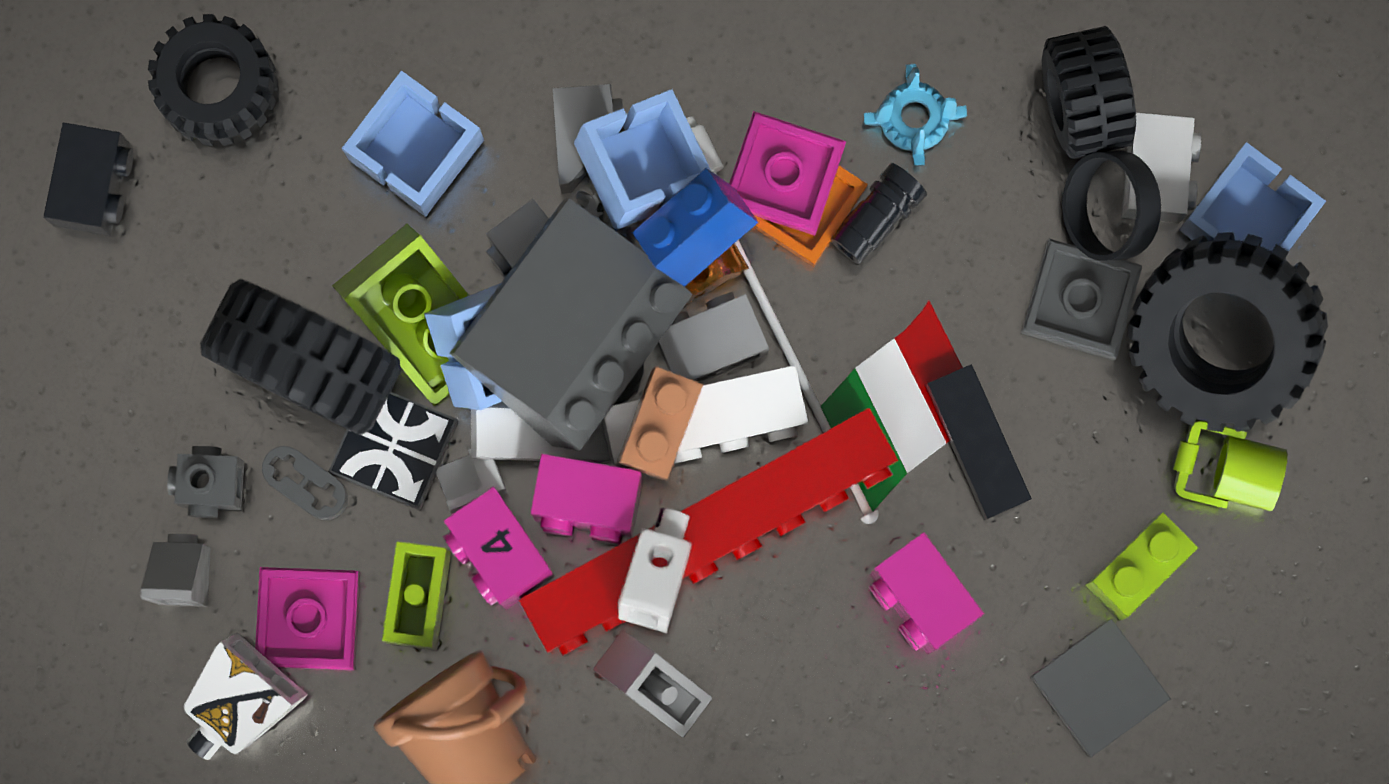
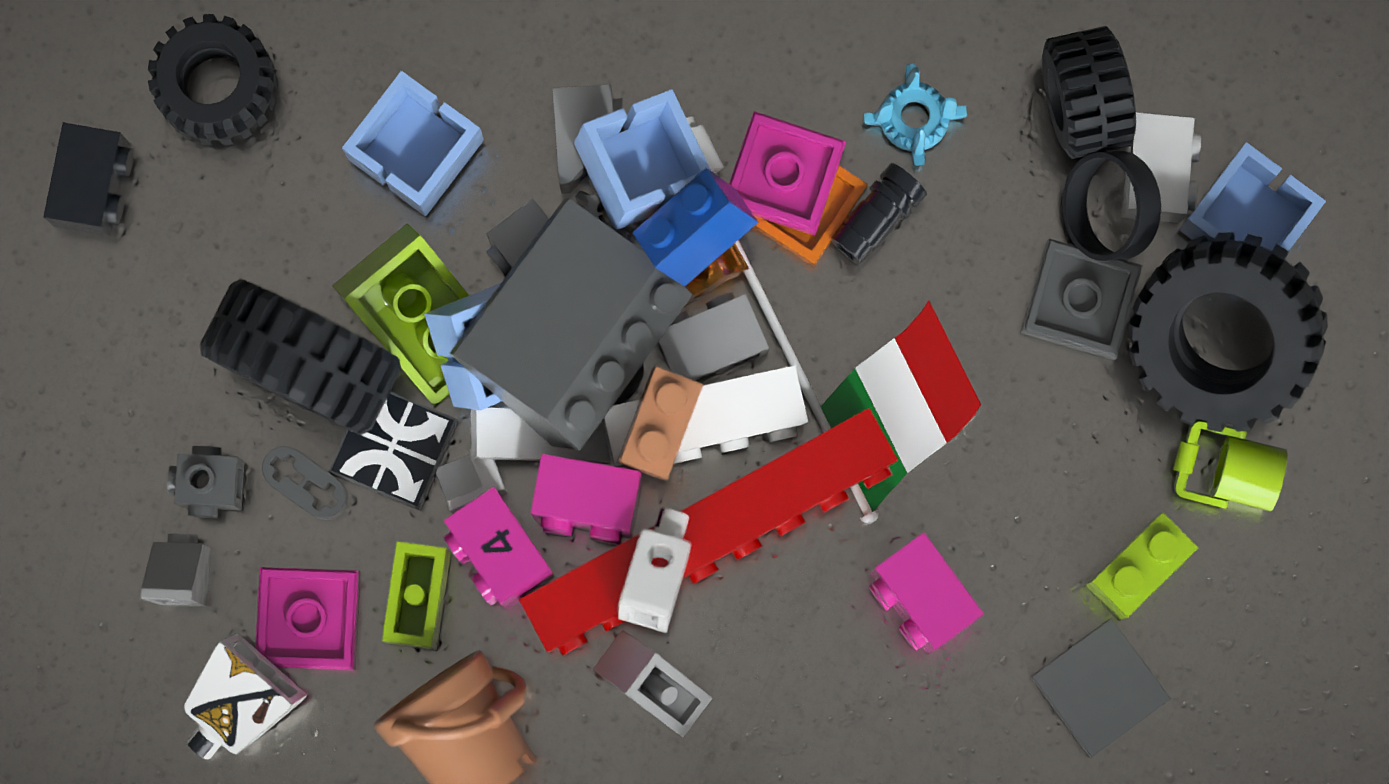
black tile [925,364,1032,520] -> none

